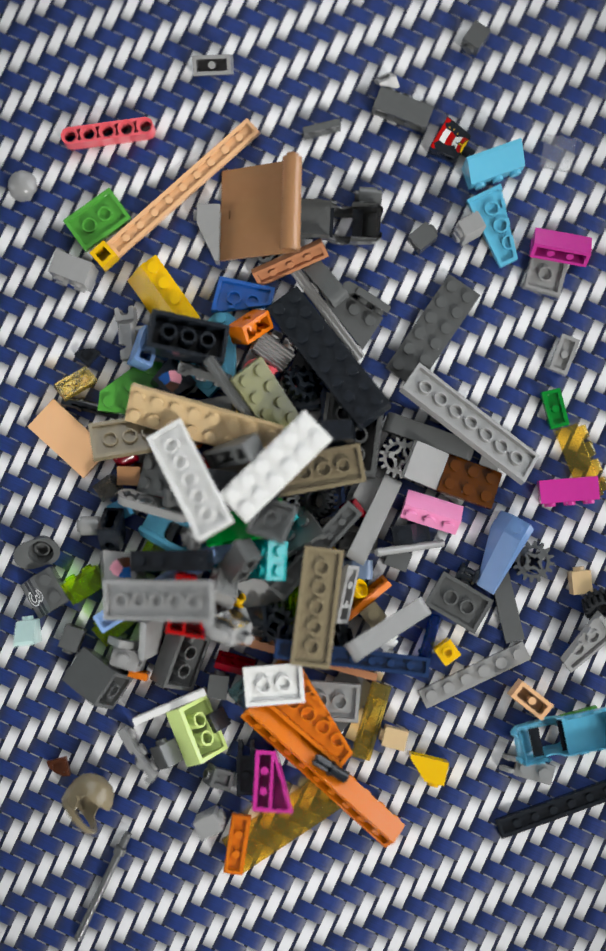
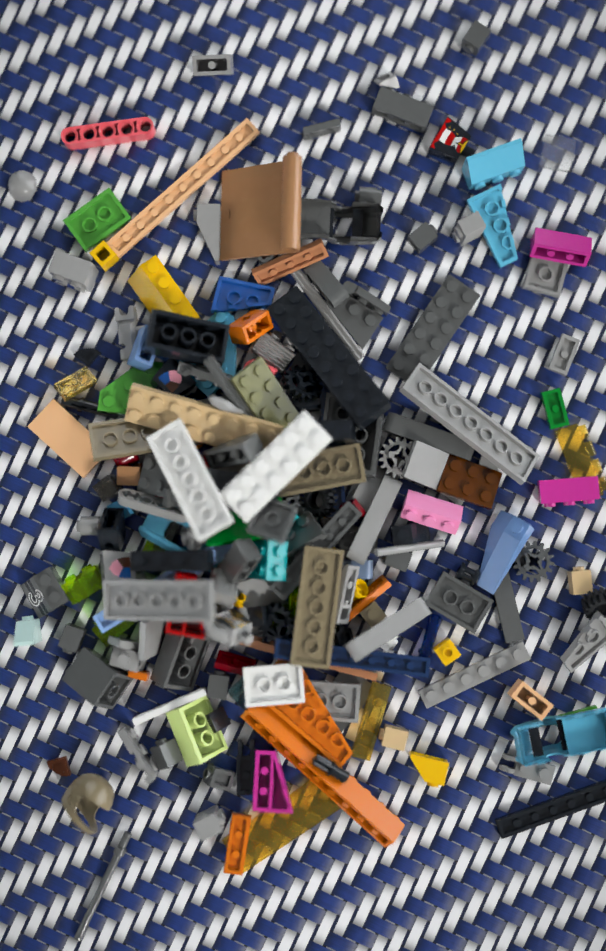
dark grey piece [13,535,60,569] -> none
none -> light grey bar [208,394,244,414]

